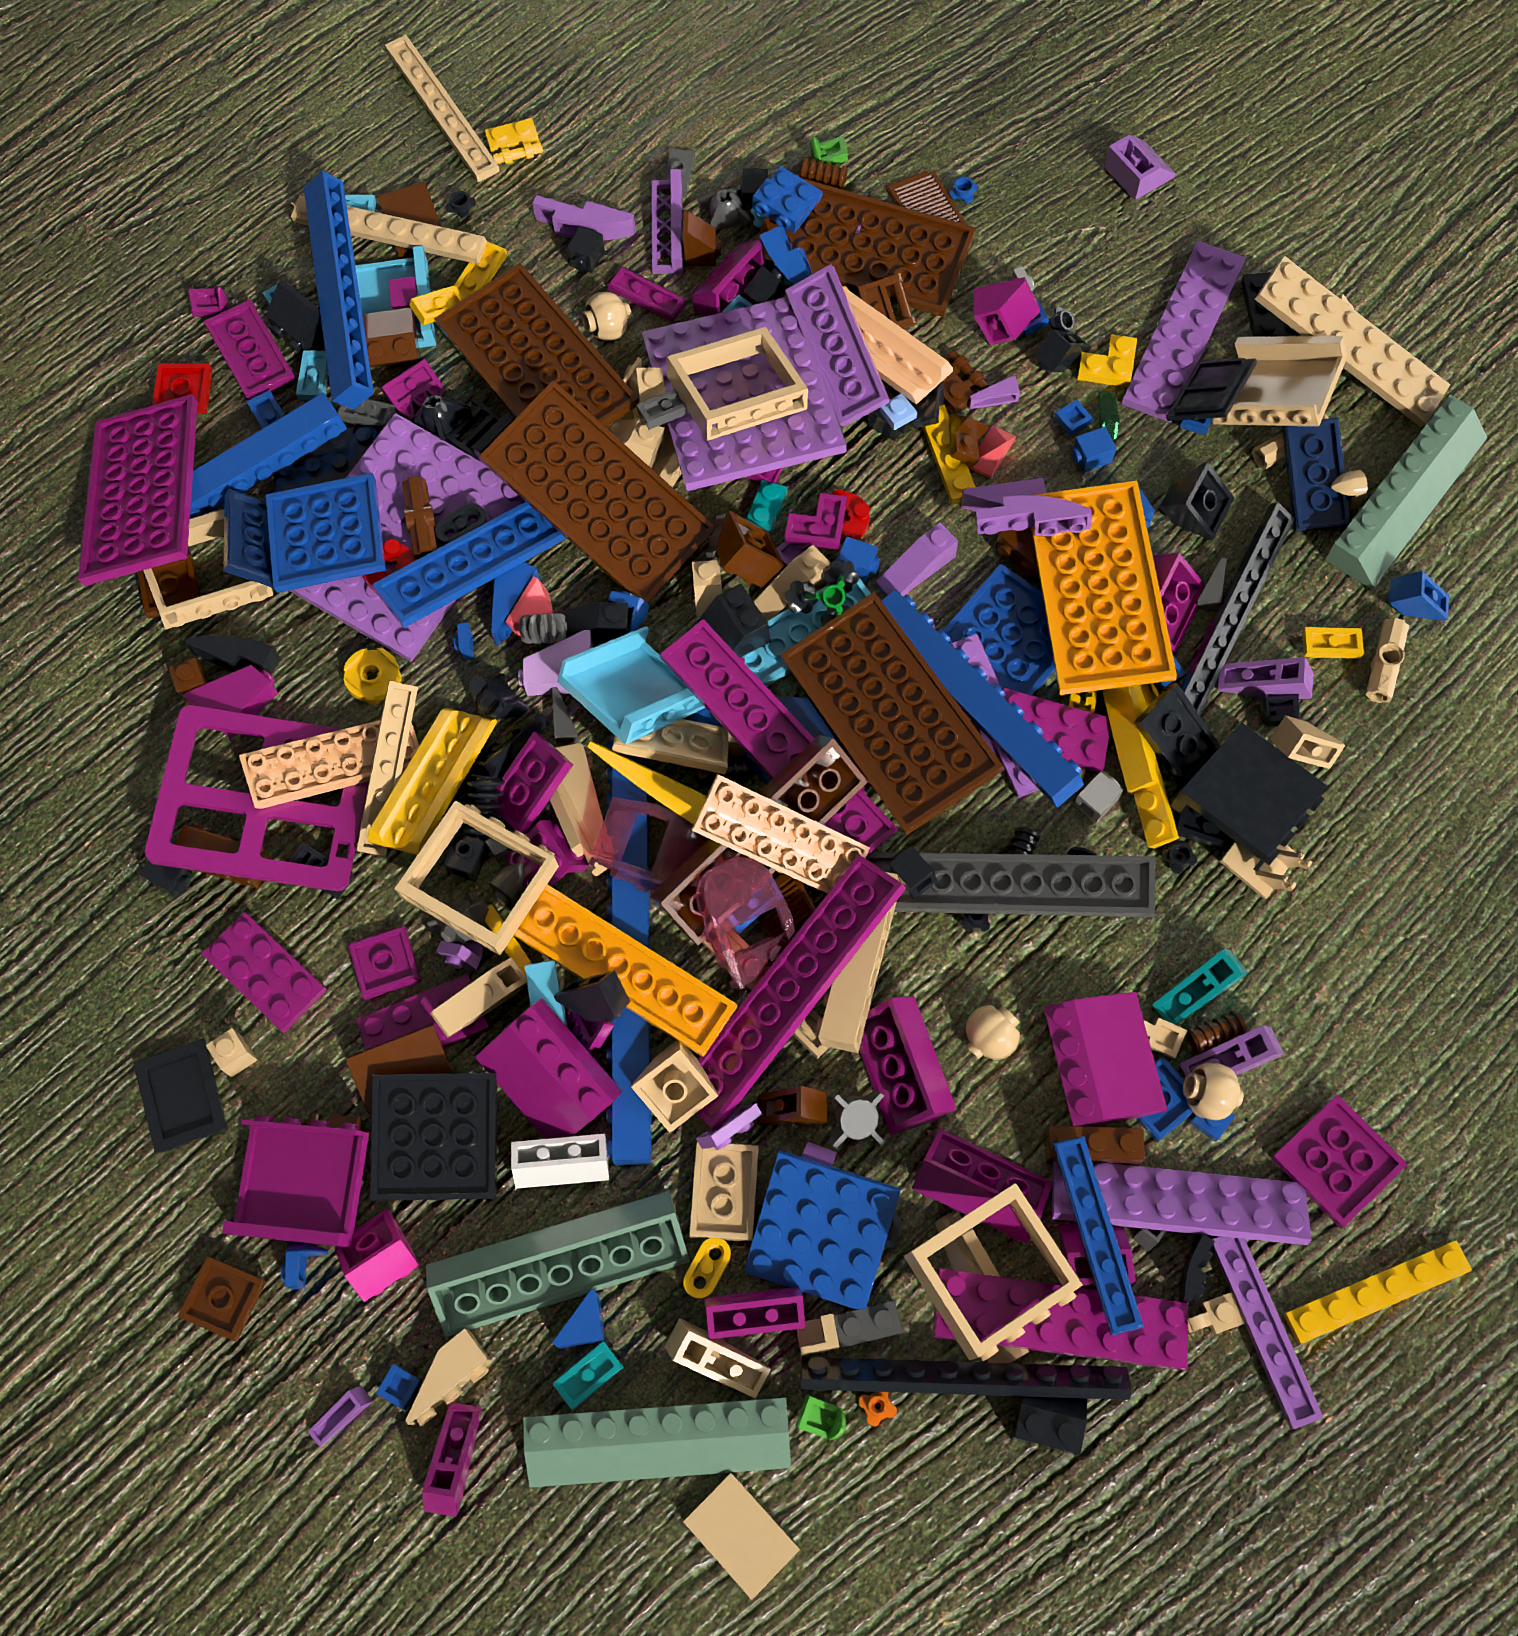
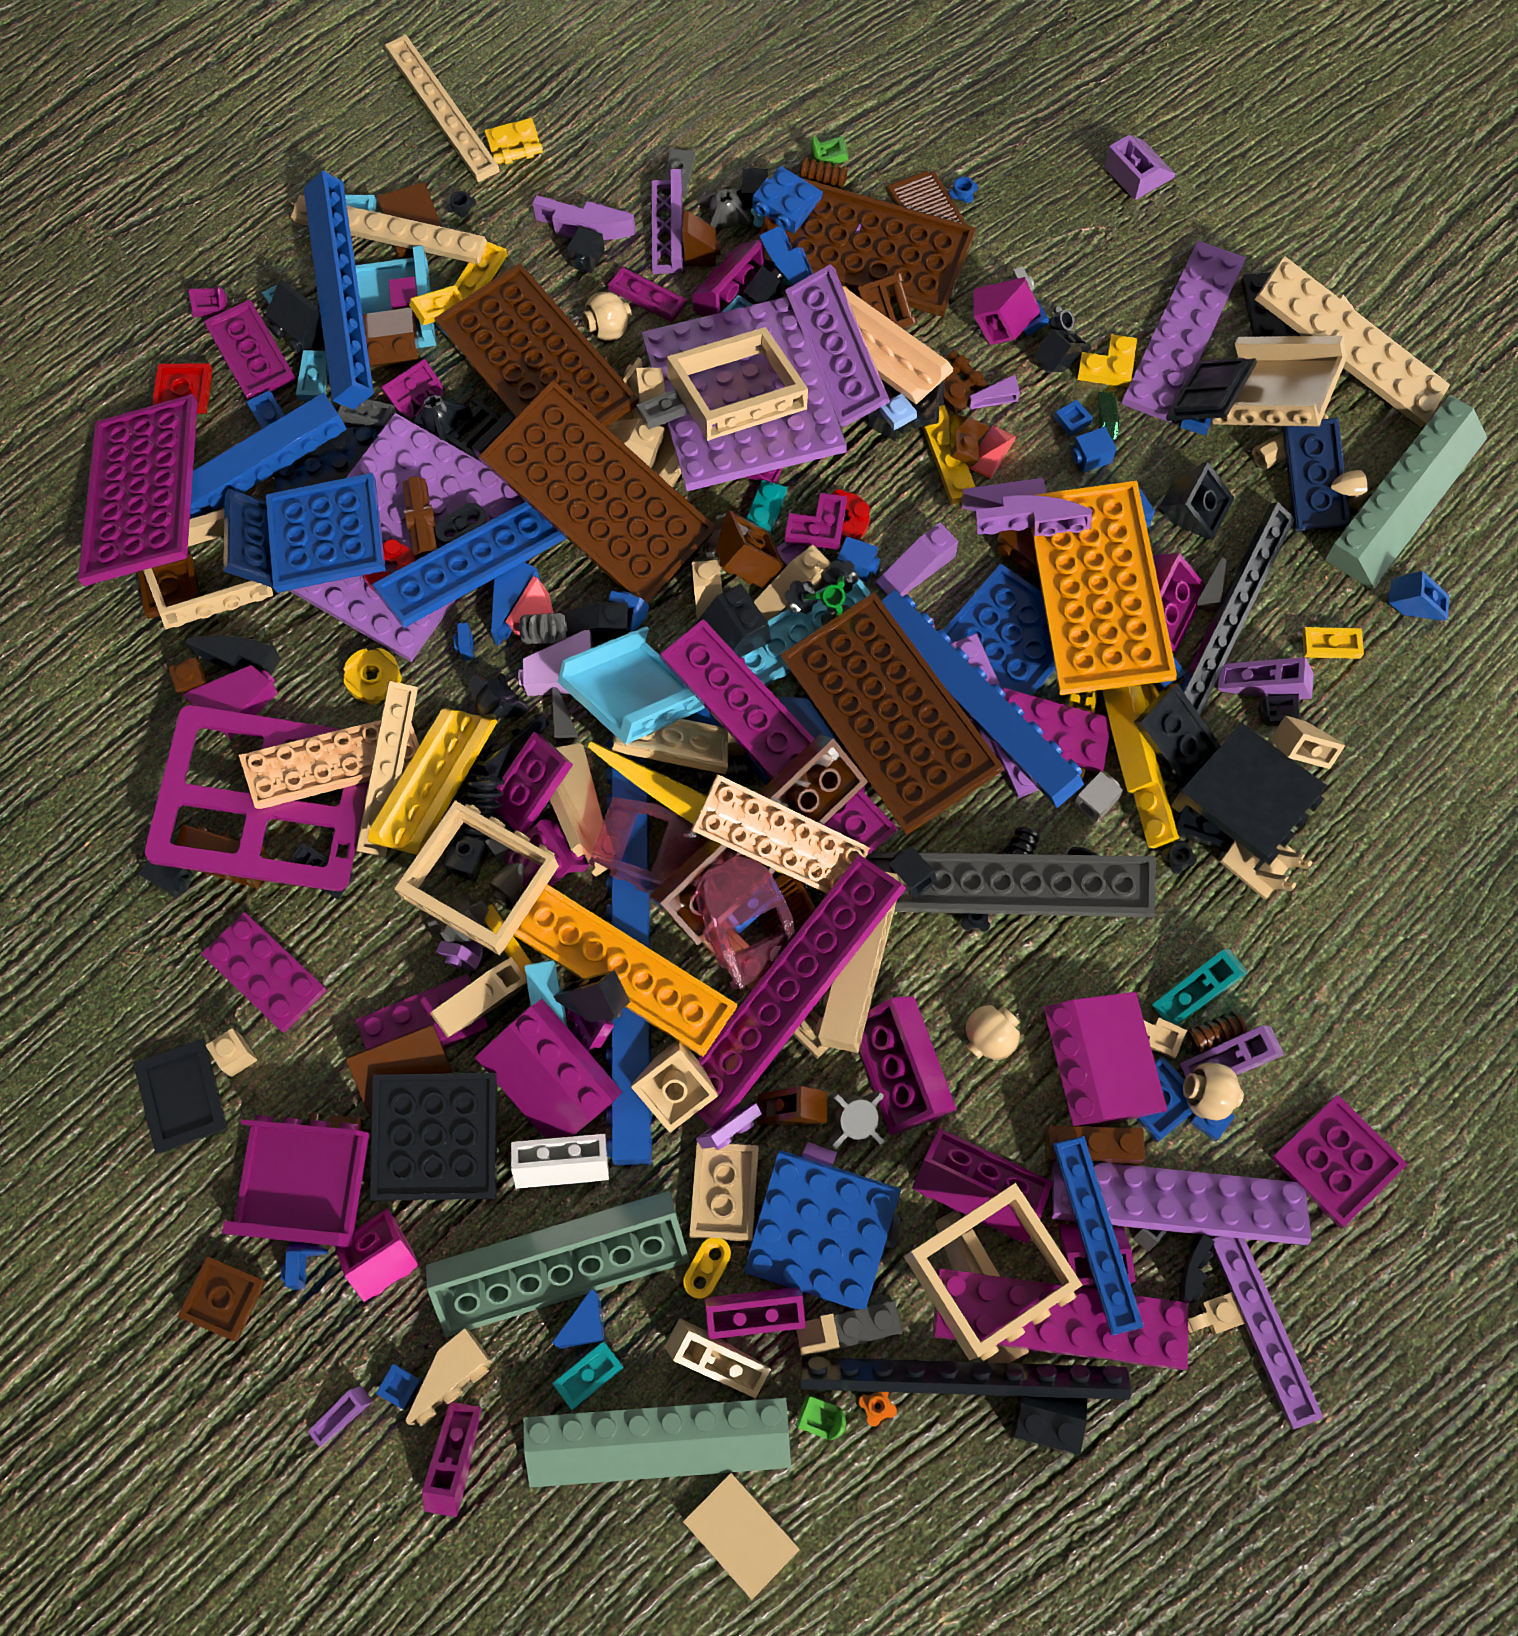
magenta tile [348,925,422,1000] -> none
yellow plate [1283,1240,1472,1345] -> none
tan piece [1365,618,1409,703] -> none

